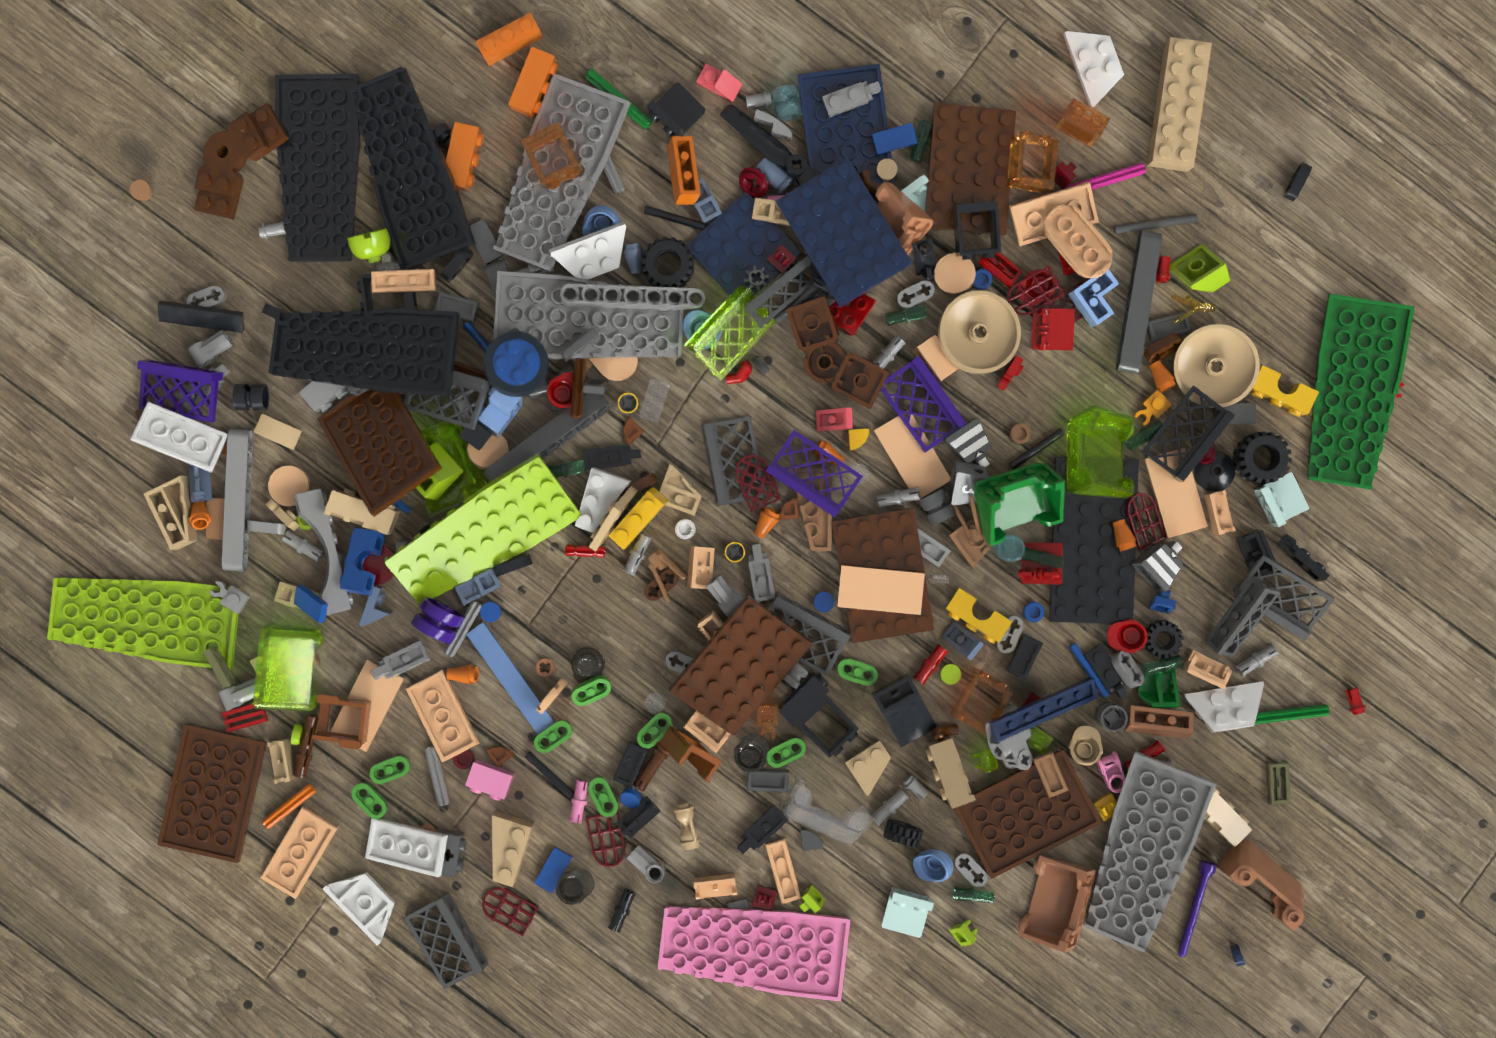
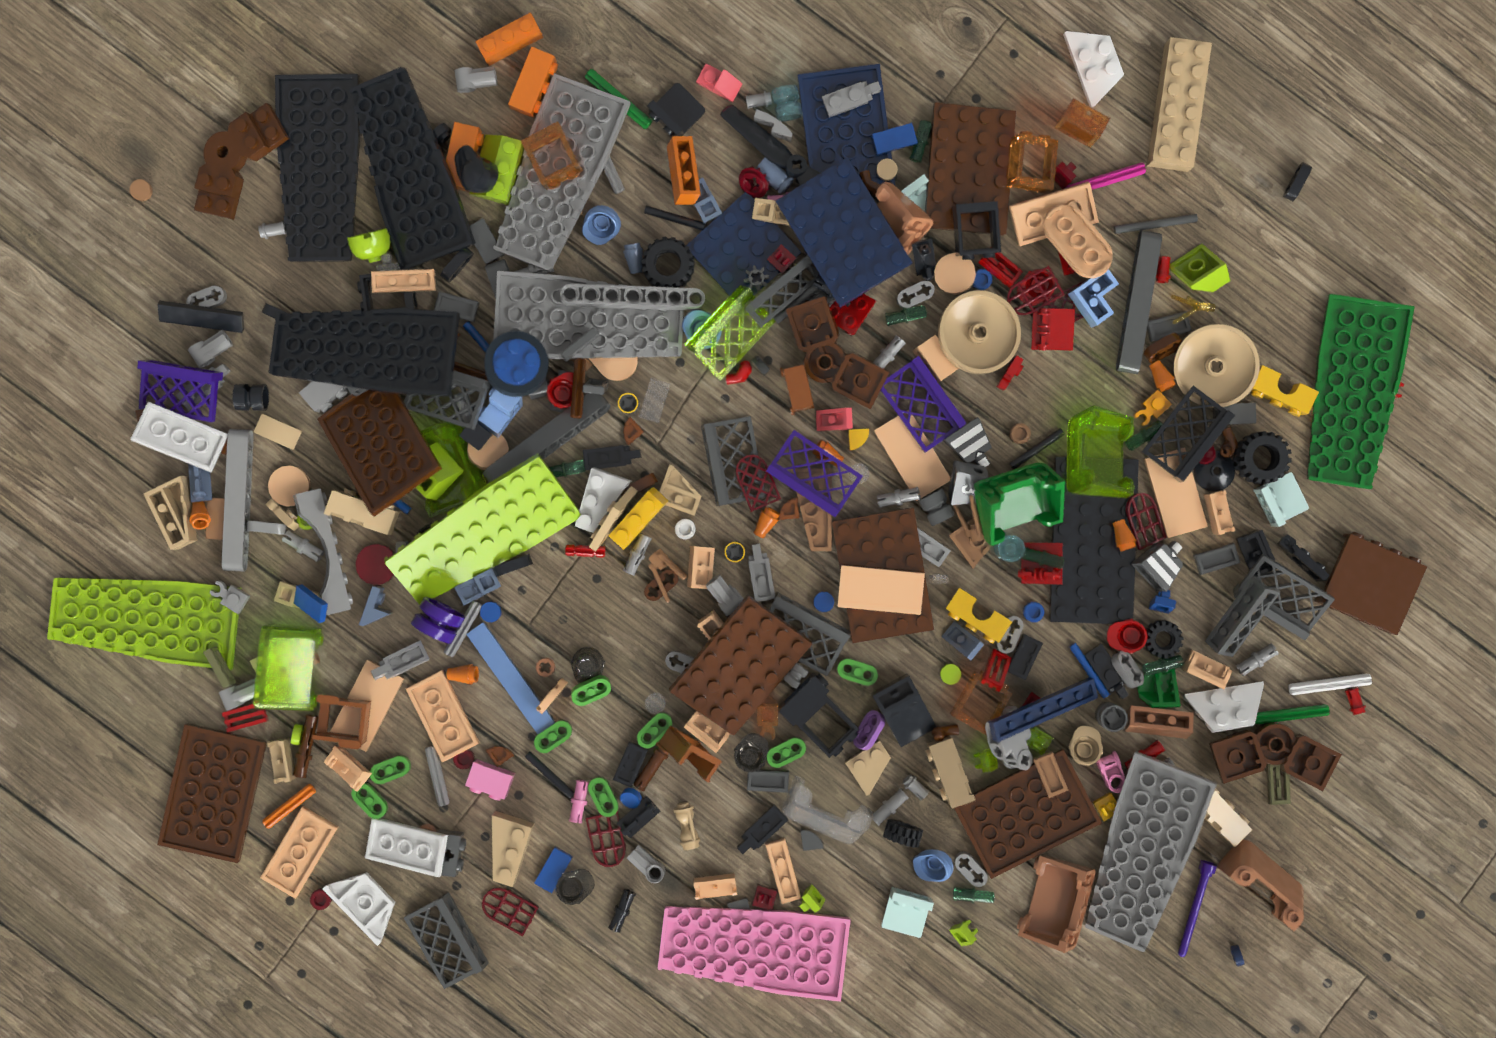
blue arch [340,528,385,596] -> none
white wing [549,222,626,280] -> none
red pin [913,644,948,685] -> none
none -> dark red tile [310,888,332,910]
none -> light nougat hinge [324,746,372,791]
none -> light grey piece [454,66,497,93]
none -> black helmet [454,145,498,193]
none -> lime slope [469,135,525,205]
none -> dark orange piece [780,364,814,416]
none -> medium lavender plate [853,710,885,750]
none -> red tile [980,649,1012,692]
none -> dark grey tile [1193,543,1240,575]
none -> reddish brown plate [1209,722,1342,791]
none -> reddish brown arm [1220,426,1238,458]
none -> white axle [1288,673,1372,695]
none -> reddish brown panel [1314,531,1427,636]

